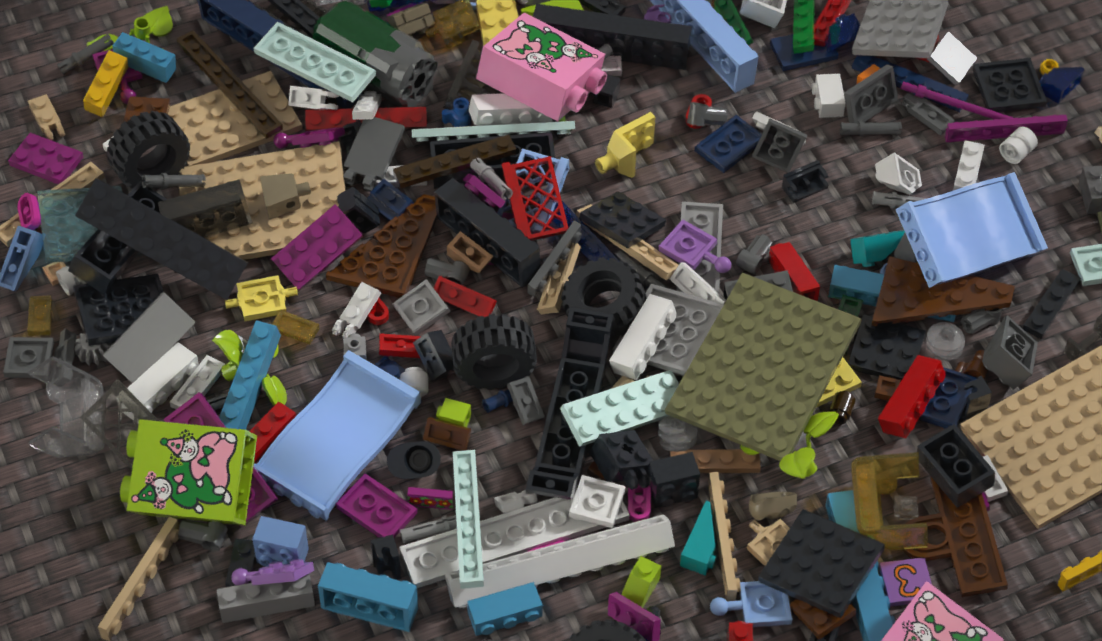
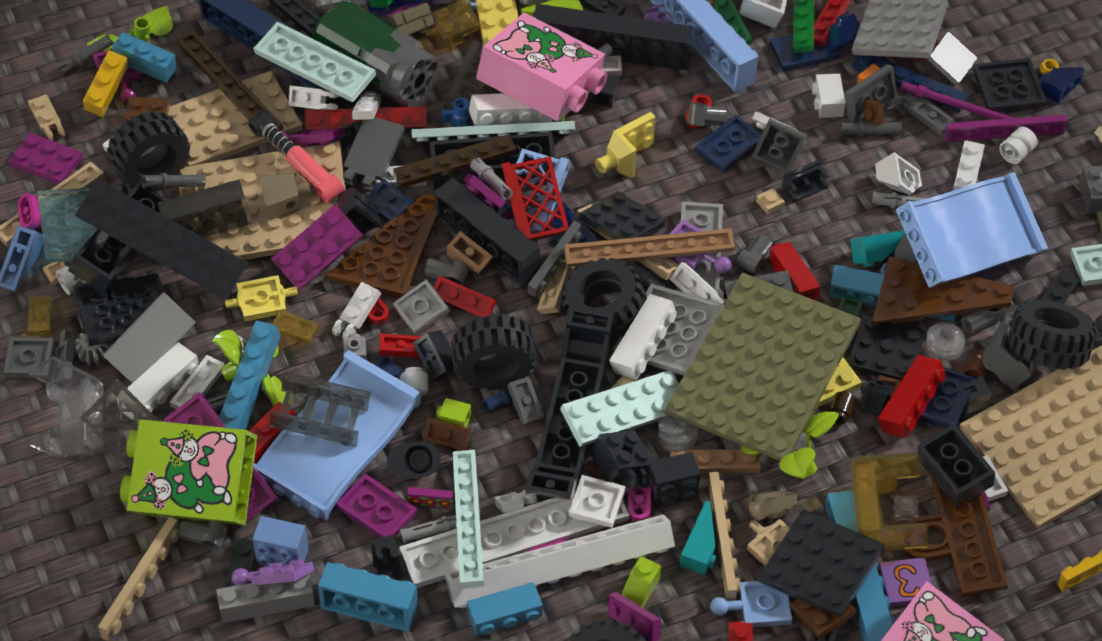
none -> coral piece [248,110,345,203]
none -> clear smoke fence [270,372,371,447]
none -> medium nougat plate [564,228,735,267]
none -> tan plate [756,188,785,215]
none -> black bracket [859,379,892,417]
none -> reddish brown plate [863,99,884,125]
none -> black tyre [1008,300,1097,370]

